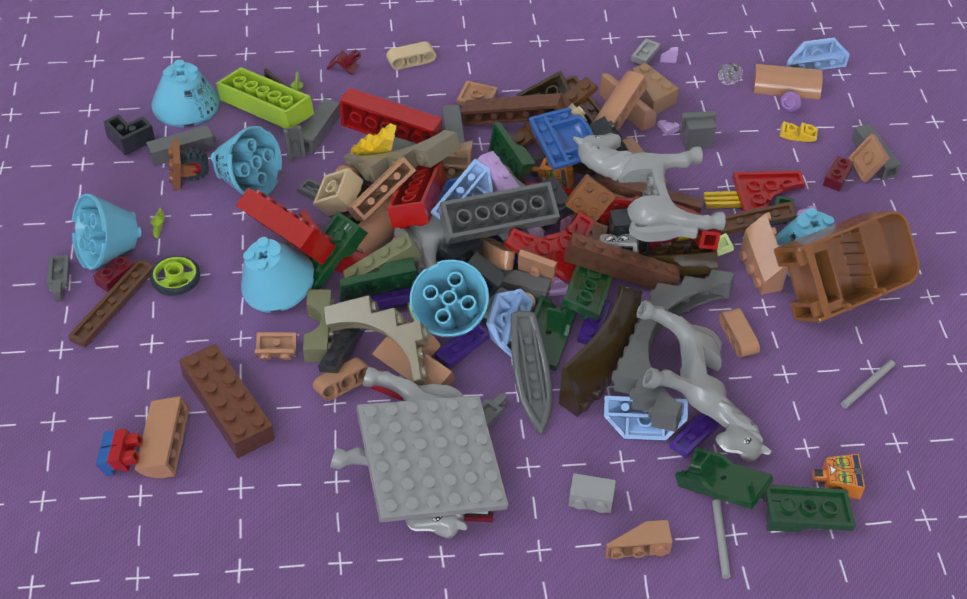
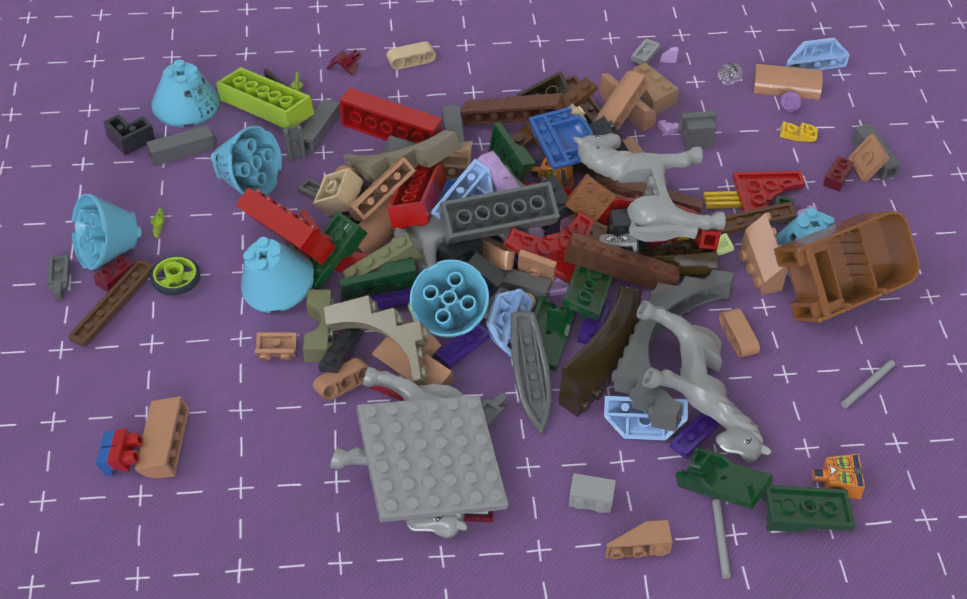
plate [168,139,209,190] -> none
copper brick [179,343,275,458] -> none
yellow slope [350,123,396,155] -> none
nougat plate [456,81,498,106] -> none

